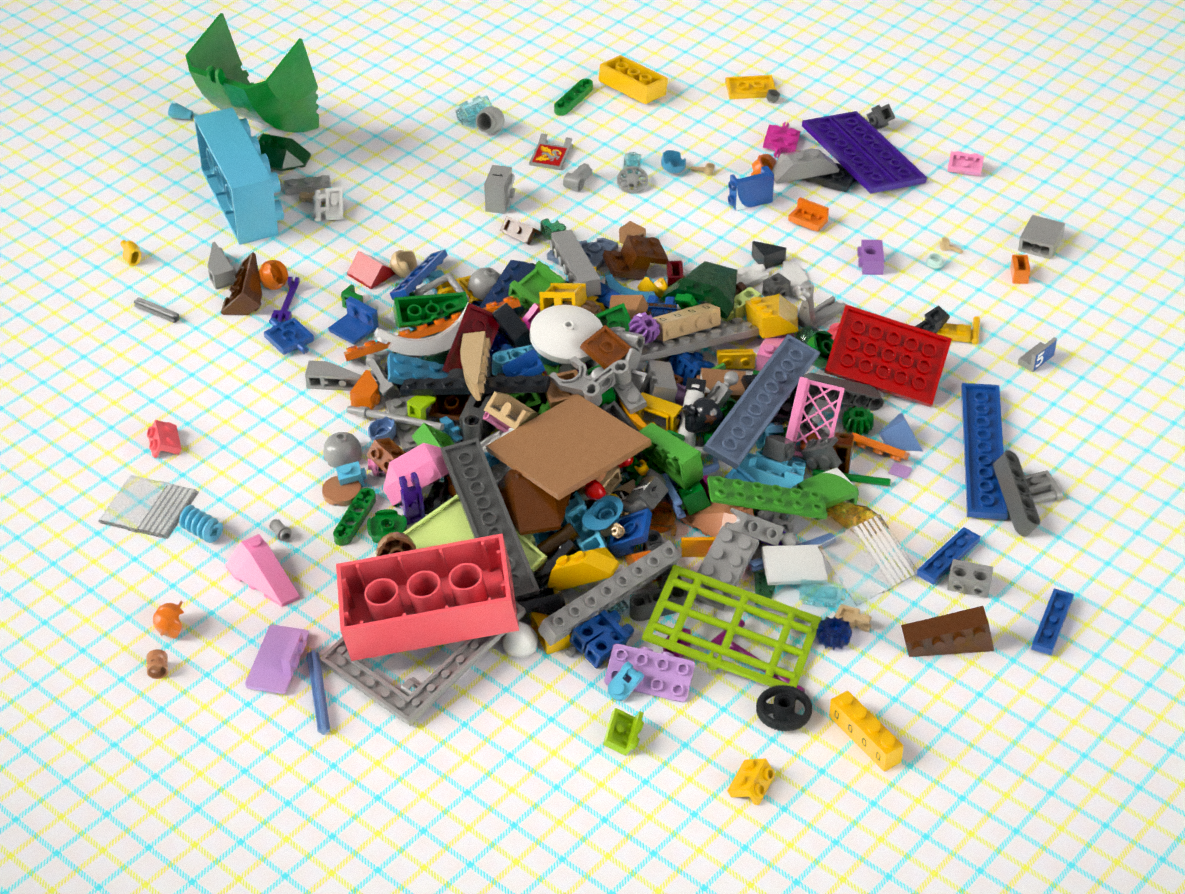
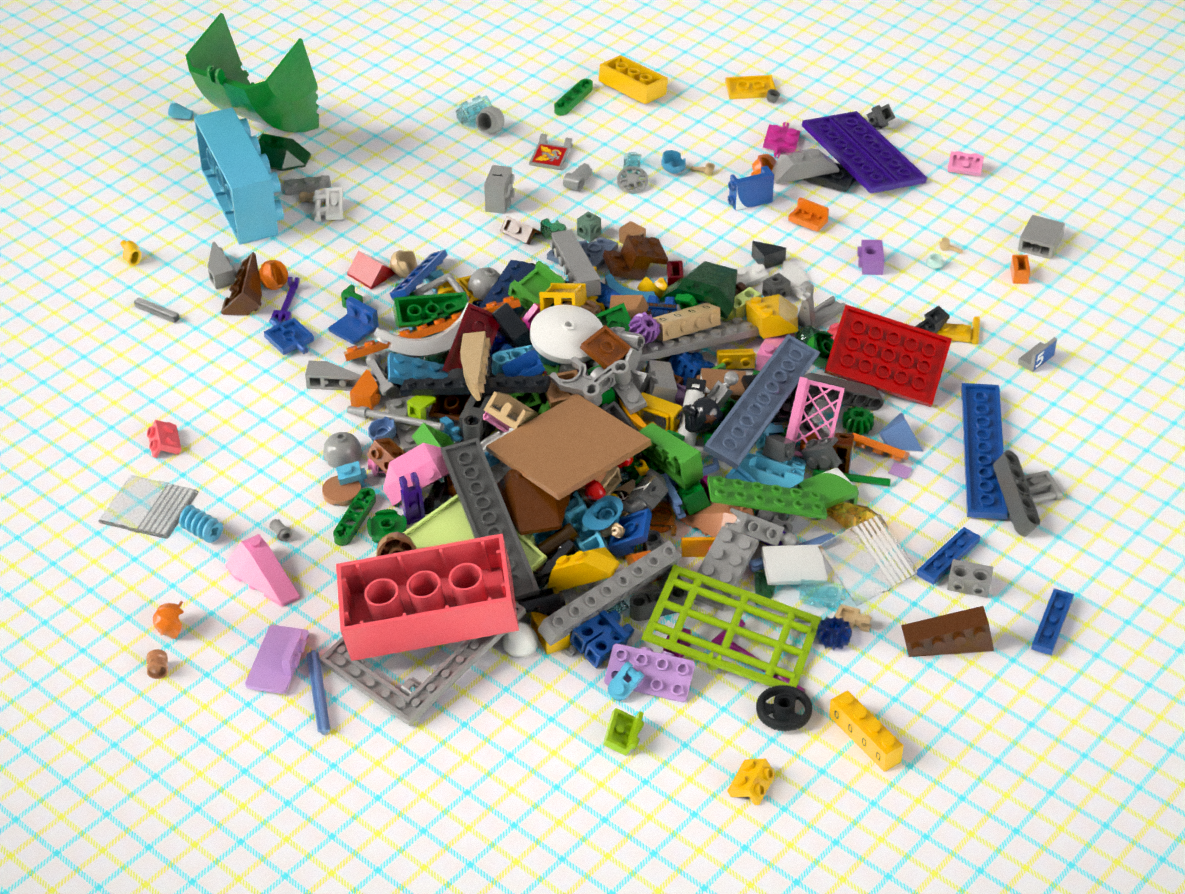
none -> sand green brick [577,211,602,242]

